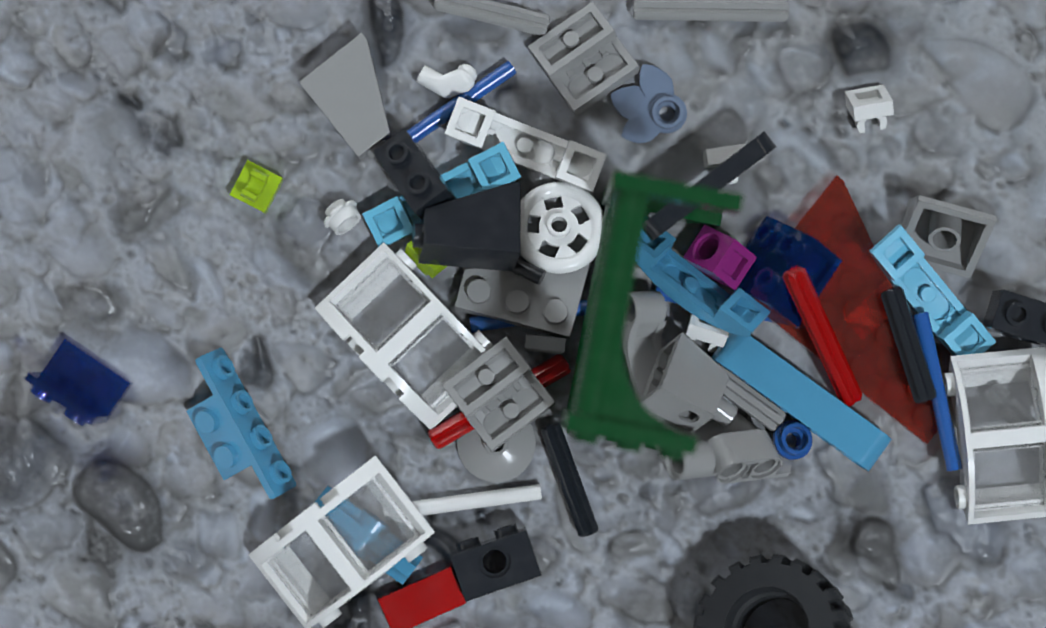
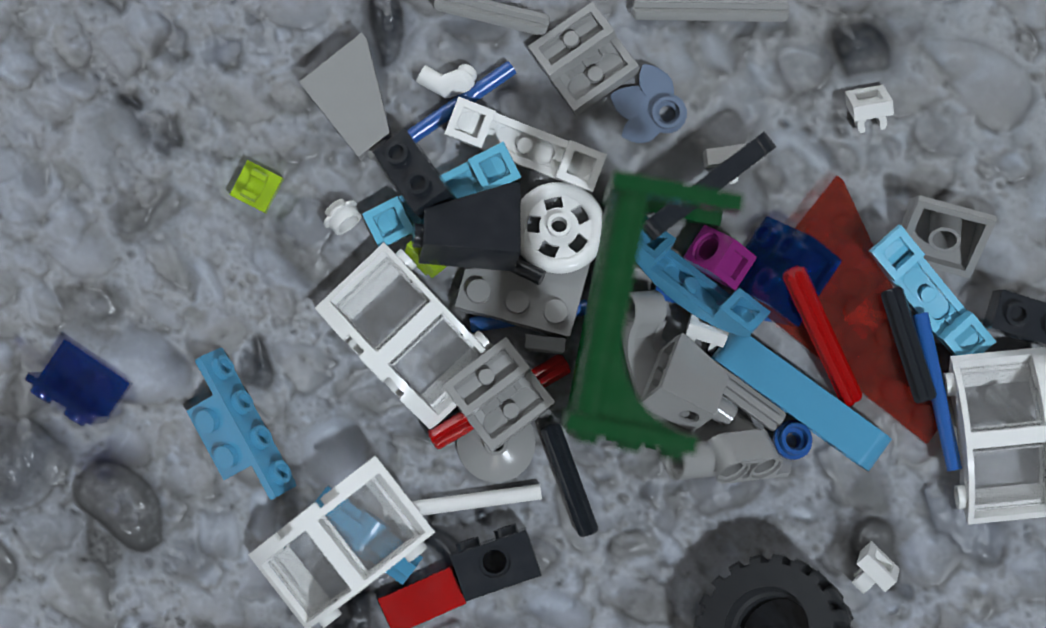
none -> white tile [852,541,900,594]

